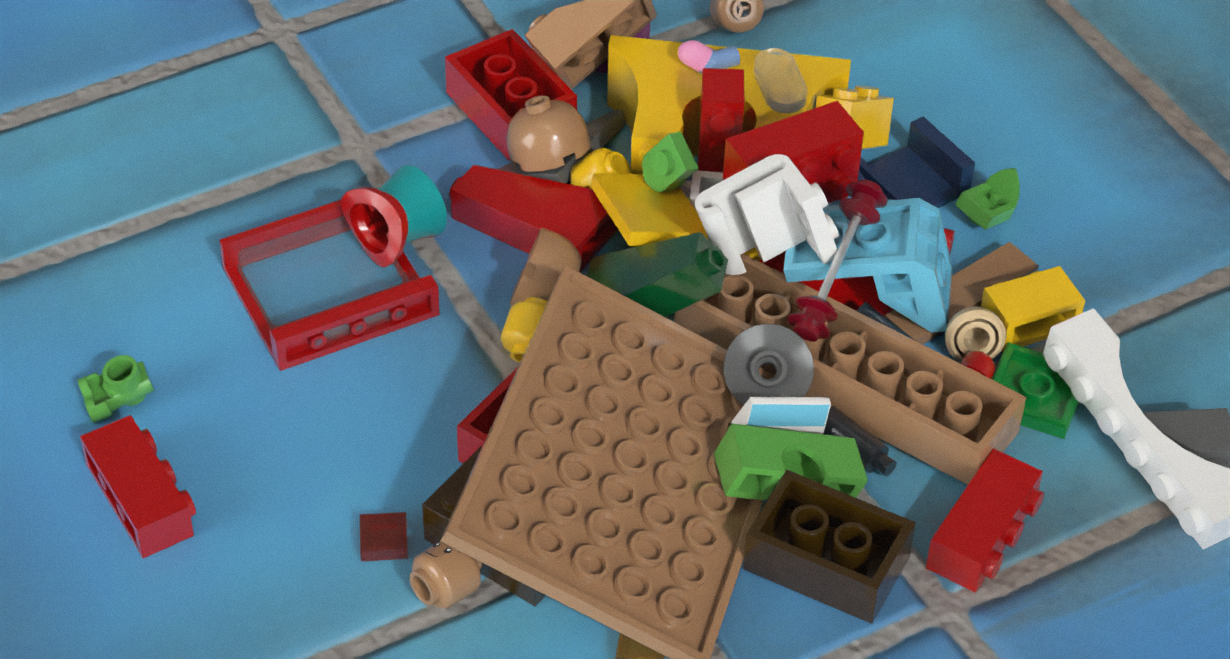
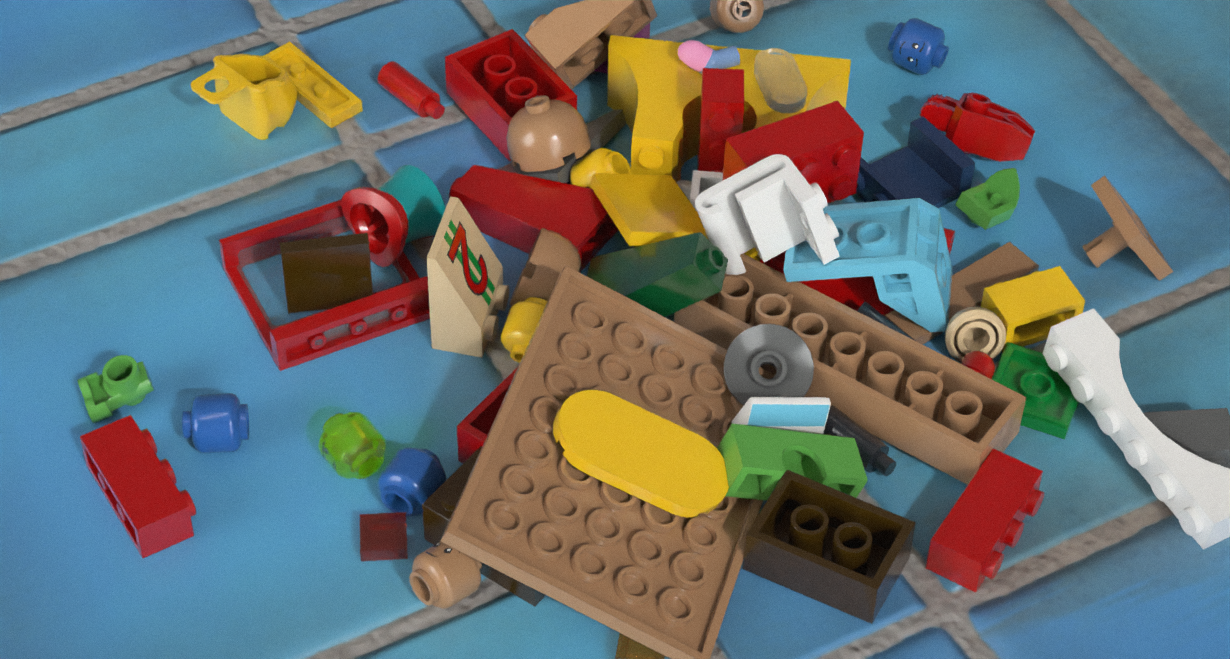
bright green plate [642,132,699,192] -> none
dark red axle [788,179,888,342] -> none
yellow piece [816,85,894,149] -> none
none -> blue head [182,393,249,453]
none -> yellow piece [191,54,297,140]
none -> yellow tile [263,41,363,128]
none -> dark brown tile [280,233,373,314]
none -> clear neon green head [318,412,386,479]
none -> red cylinder [377,61,445,119]
none -> blue head [378,448,446,517]
none -> tan slope [427,197,509,358]
none -> yellow tile [553,390,729,518]
none -> blue head [888,18,949,75]
none -> red hinge [920,92,1035,161]
none -> medium nougat tile [1082,176,1173,281]

